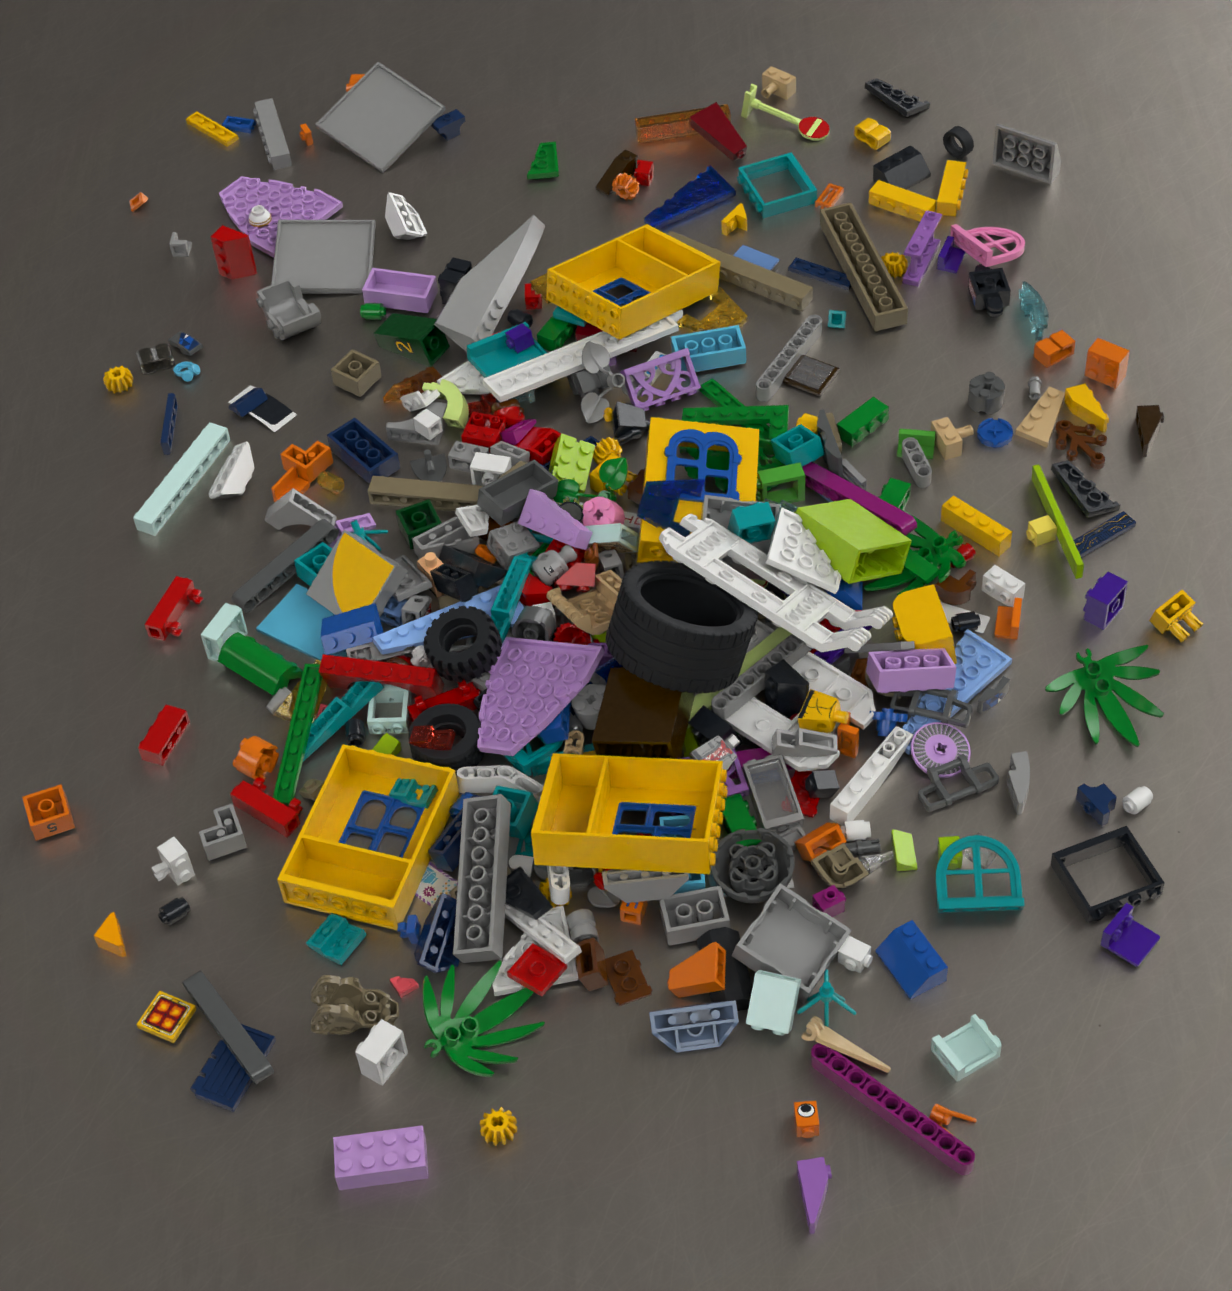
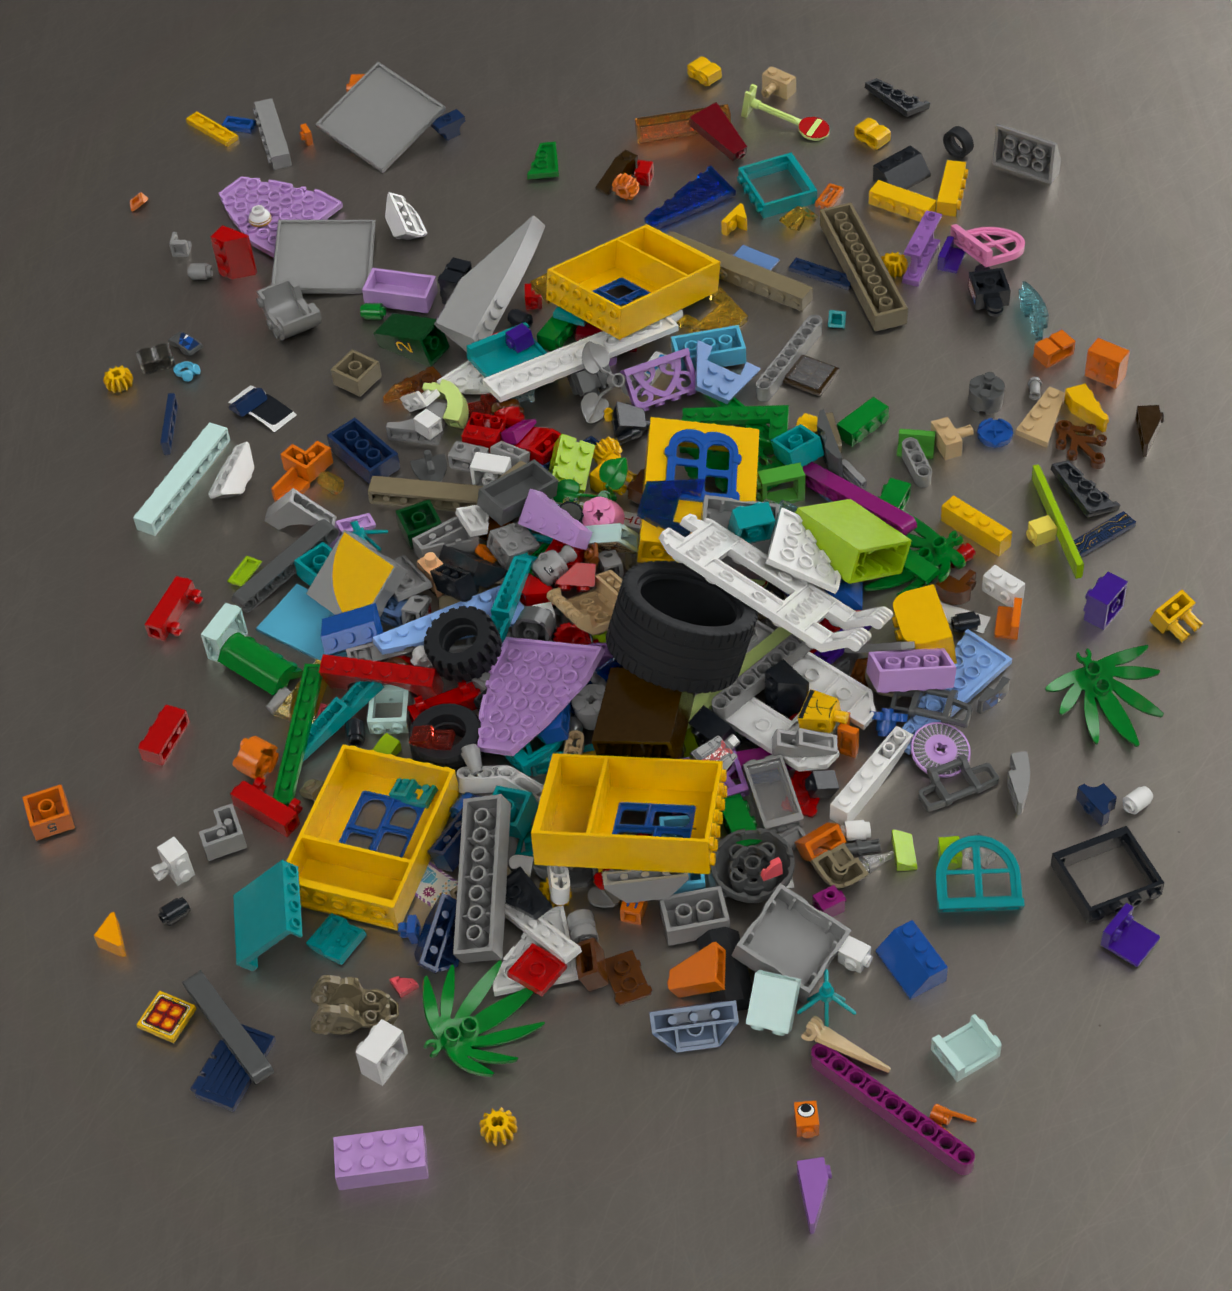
none -> light grey brick [188,263,213,280]
none -> lime tile [227,556,262,587]
none -> teal panel [233,860,303,971]
none -> light grey cone [461,744,483,775]
none -> yellow brick [687,56,722,86]
none -> medium blue wing [695,340,760,404]
none -> coral tile [761,857,783,881]
none -> clear yellow slope [779,206,818,231]

